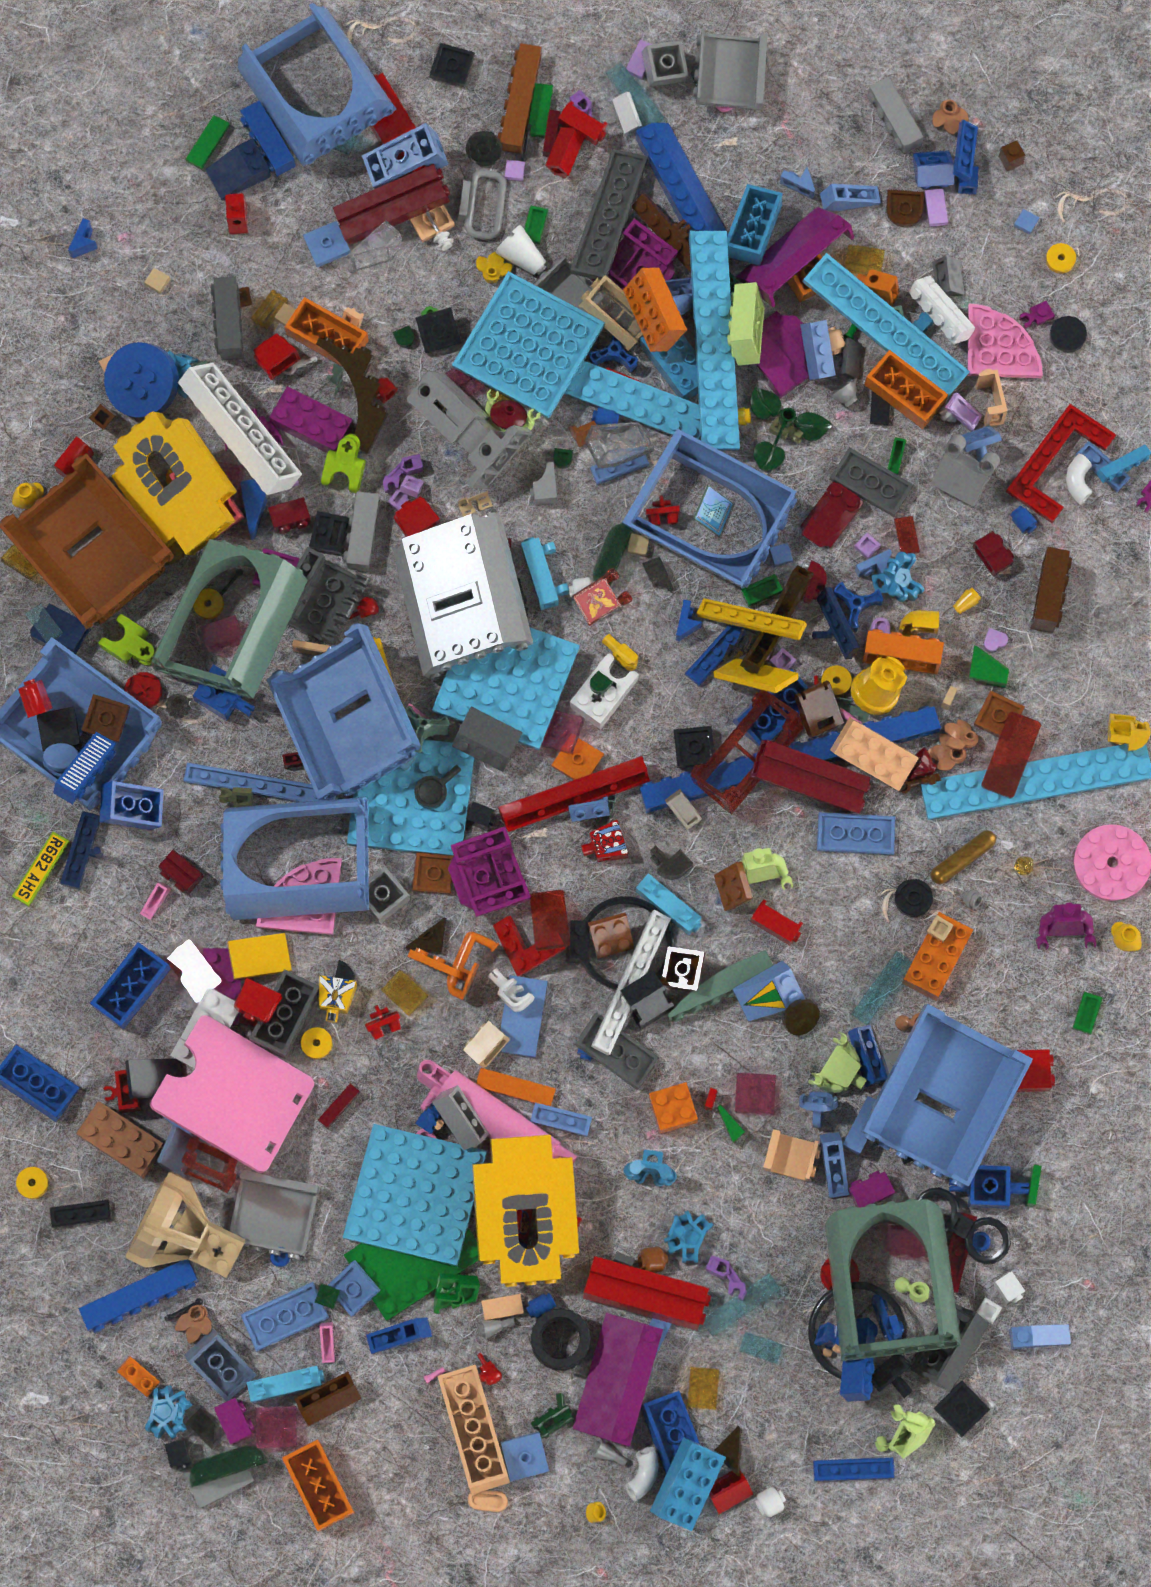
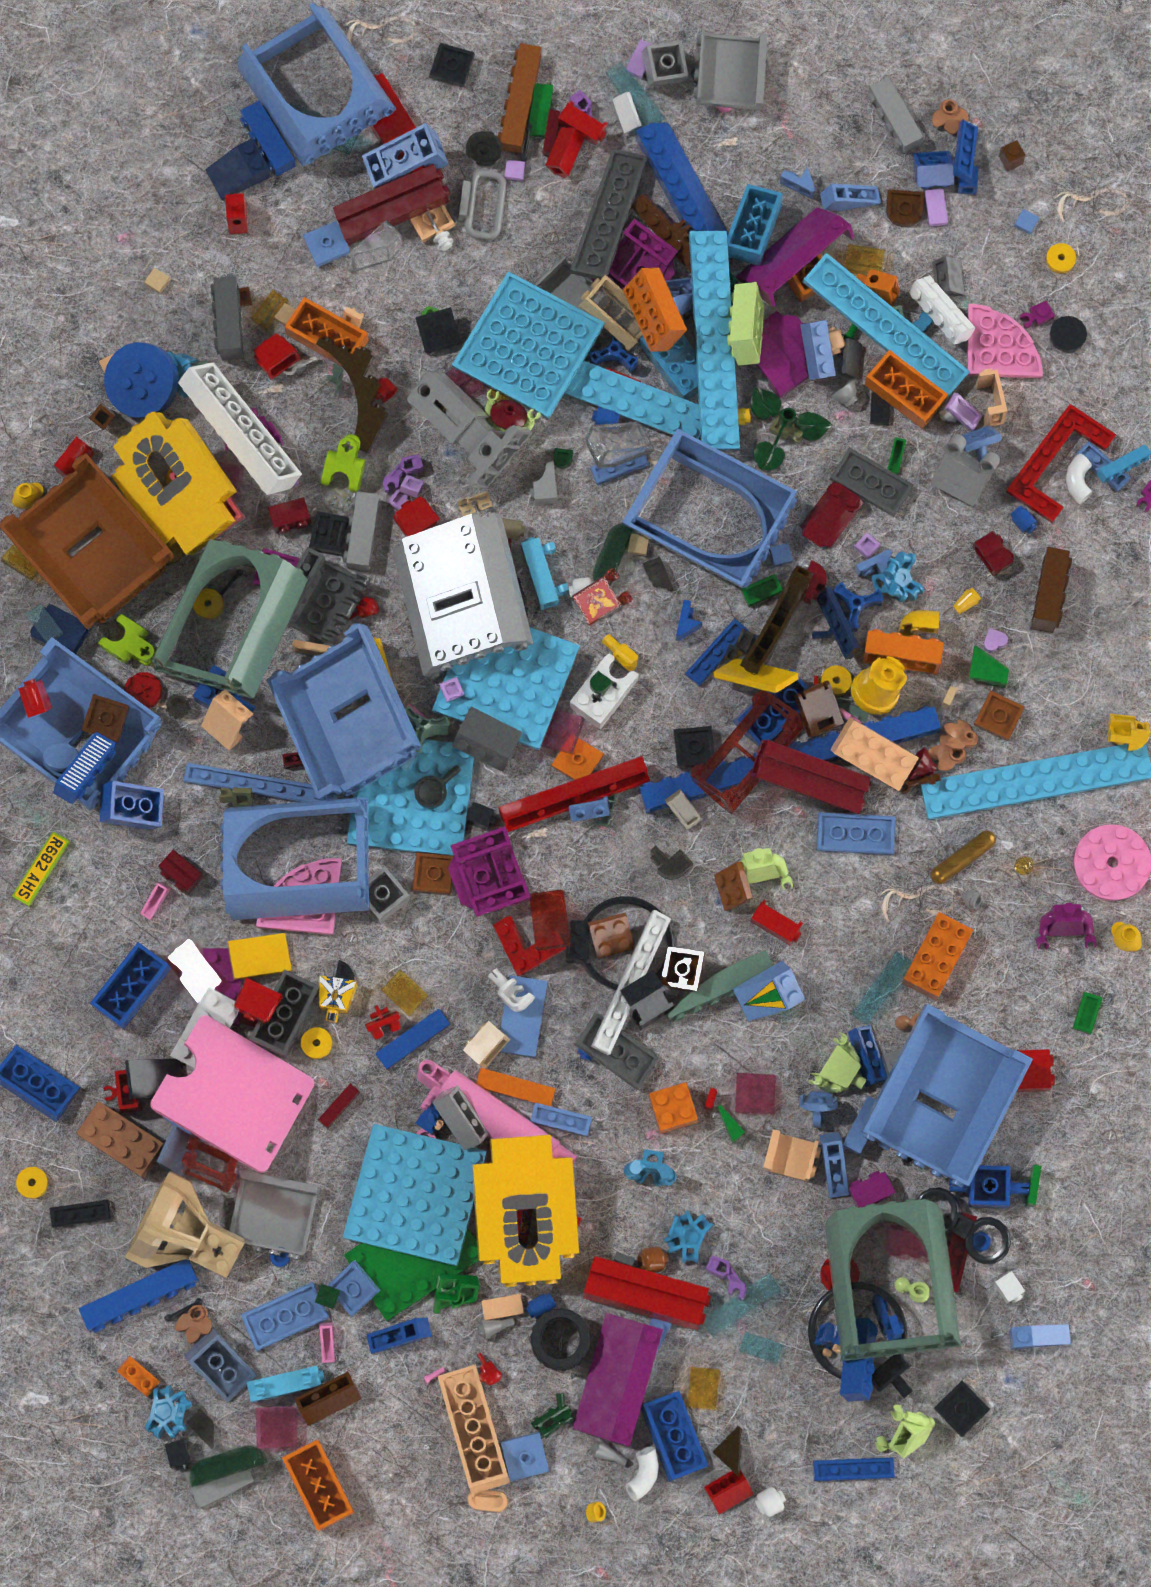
black tile [36,707,81,752] -> none
dark blue plate [60,811,103,890] -> none
blue slope [68,218,98,258] -> none
green tile [186,115,230,170] -> none
clear pink brick [200,615,243,653] -> none
magenta brick [214,1397,255,1446] -> none
blue slope [240,479,267,540] -> none
magenta brick [269,386,354,453] -> none
dark green tile [393,325,414,348] -> none
dark brown tile [406,918,446,954] -> none
orange plate [408,931,499,1000] -> none
yellow plate [476,252,512,284] -> none
white cone [495,225,546,275] -> none
green tile [524,205,548,245] -> none
dark orange tile [568,421,600,447] -> none
torso [581,820,628,862] -> none
medium azure brick [636,873,702,936] -> none
red hips [645,495,680,526] -> none
dark azure brick [650,1437,726,1531] -> none
piece [693,485,734,537] -> none
yellow tile [696,598,807,640] -> none
lavender tile [769,648,796,670] -> none
dark brown tile [782,999,820,1036] -> none
lavender tile [871,617,891,634] -> none
clear red plate [894,516,920,554] -> none
black tile [894,879,933,917] -> none
dark grey slope [910,1304,989,1392] -> none
tan tile [926,915,954,943] -> none
white tile [976,1297,1002,1325] -> none
clear red piece [981,712,1041,799] -> none
none -> light nougat panel [201,690,253,750]
none -> clear head [324,487,352,515]
none -> blue tile [375,1009,450,1070]
none -> lavender tile [439,677,464,702]
none -> dark tan brick [502,518,526,540]

